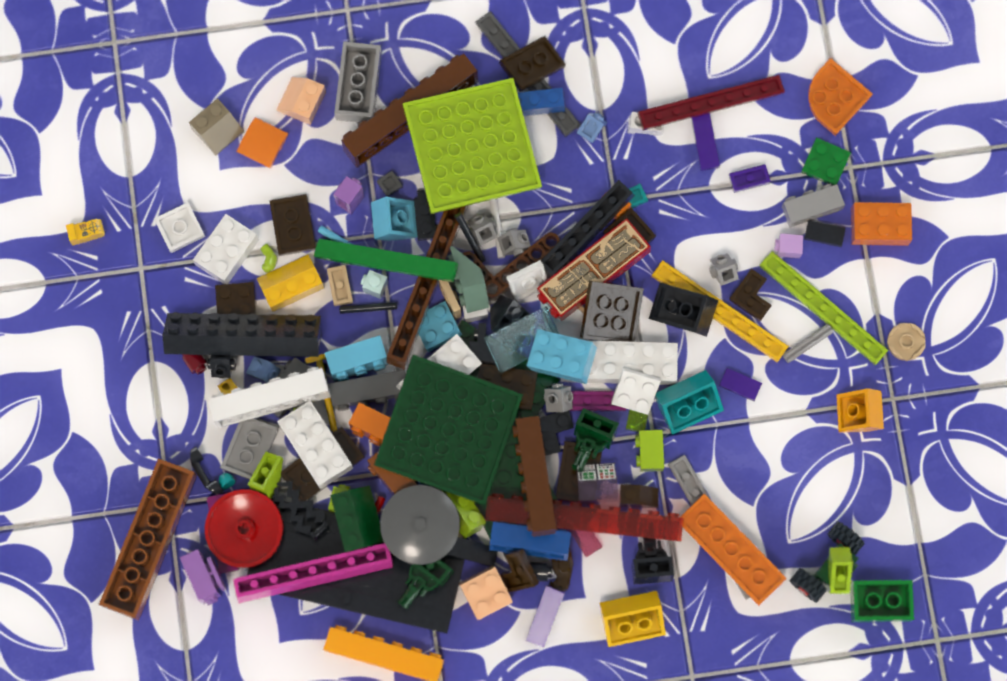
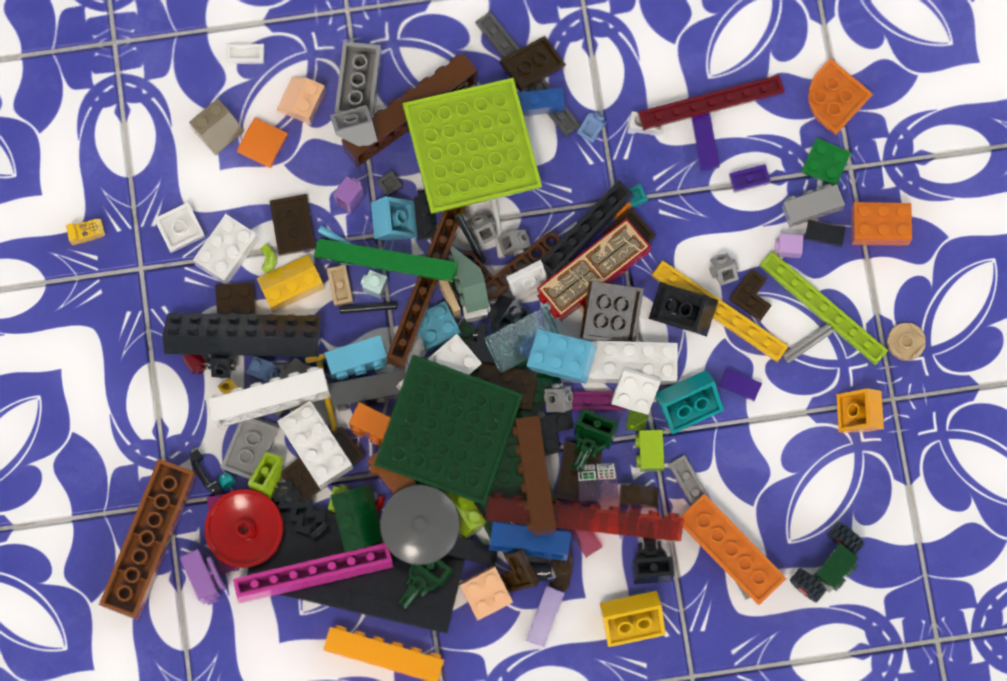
lime slope [828,547,853,594] -> none
green brick [850,580,914,622] -> none
none -> white tile [226,44,264,64]
none -> light grey slope [330,105,377,146]

